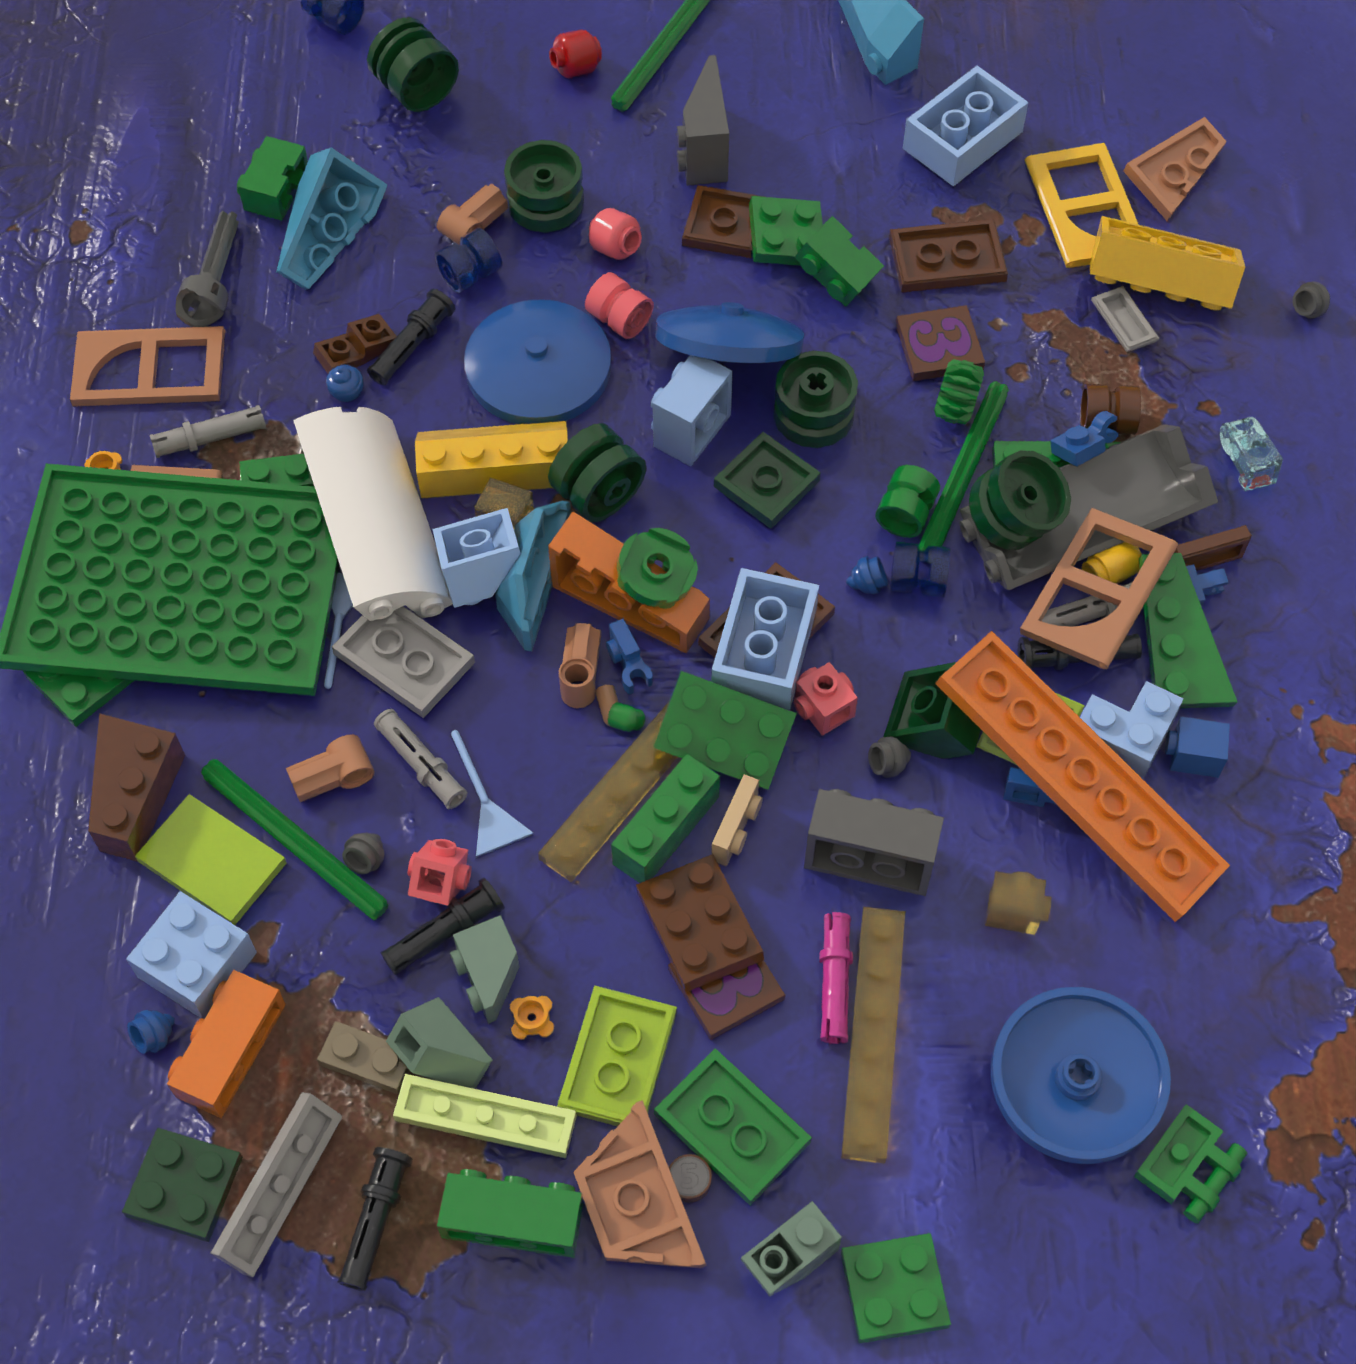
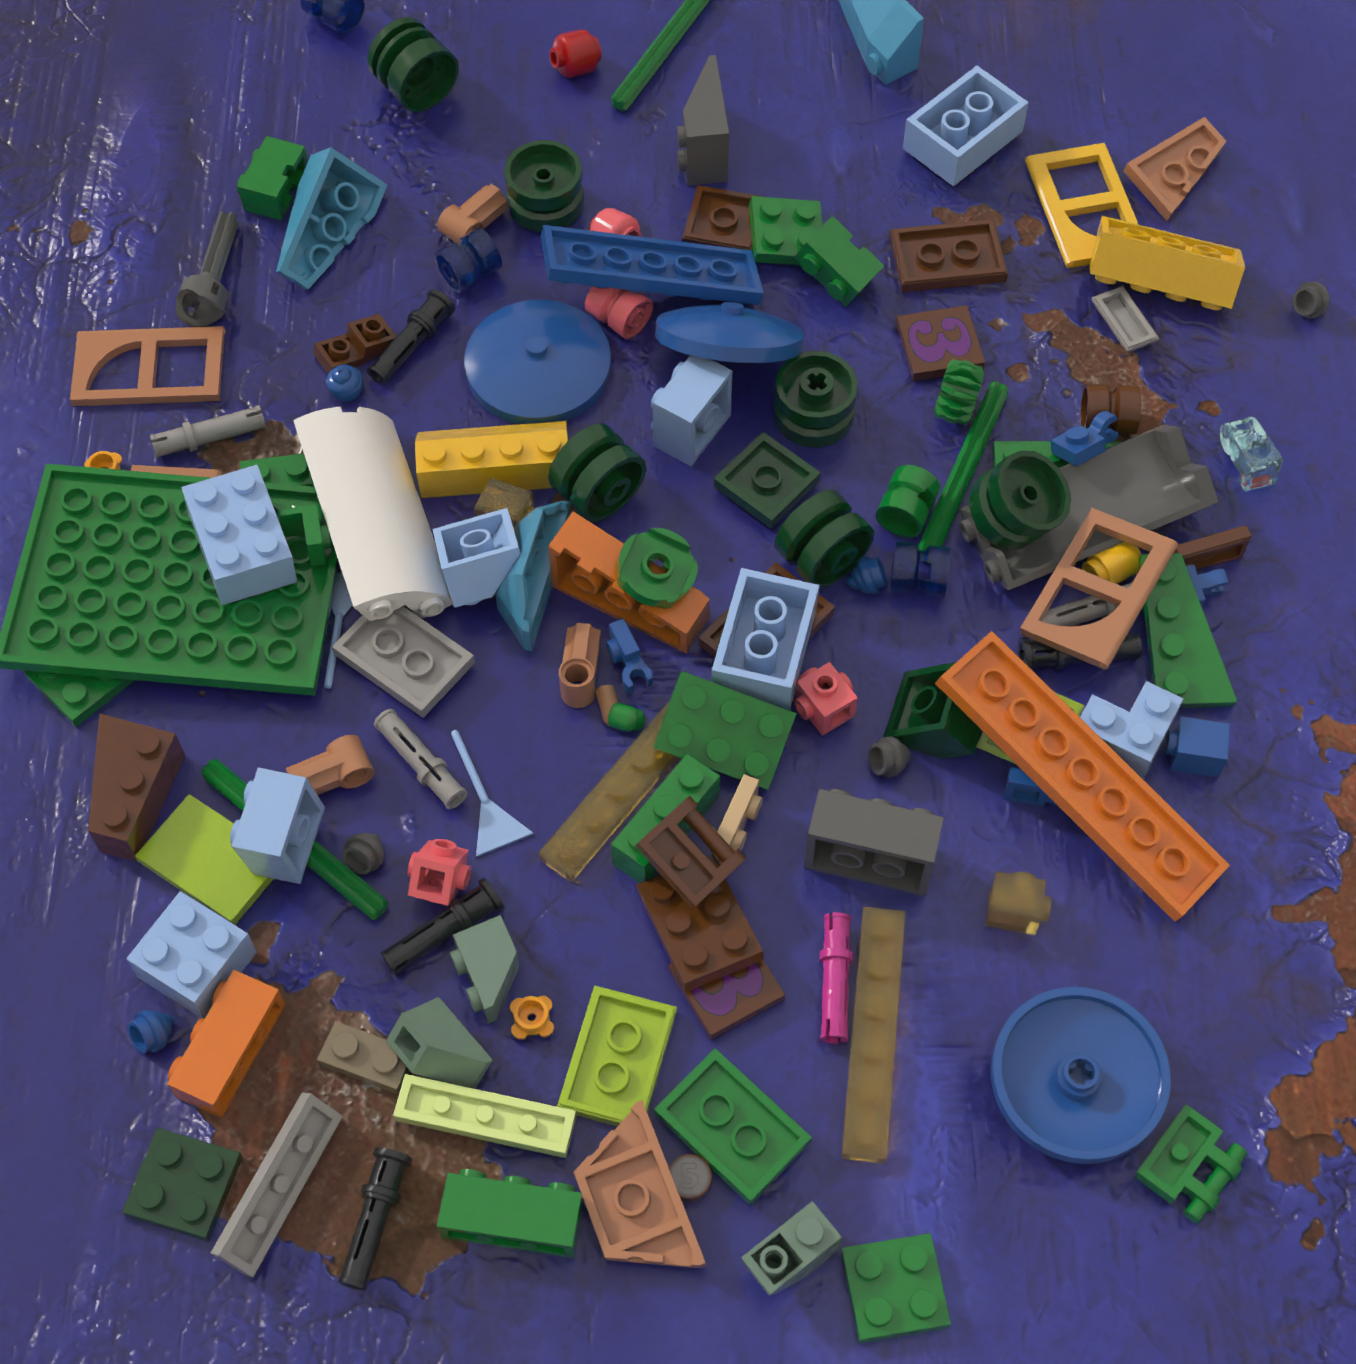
none -> light blue brick [181,465,297,606]
none -> light blue brick [230,768,325,884]
none -> green bracket [278,504,332,566]
none -> blue plate [541,225,764,305]
none -> reddish brown plate [635,795,746,909]
none -> dark green wheel [774,490,875,589]

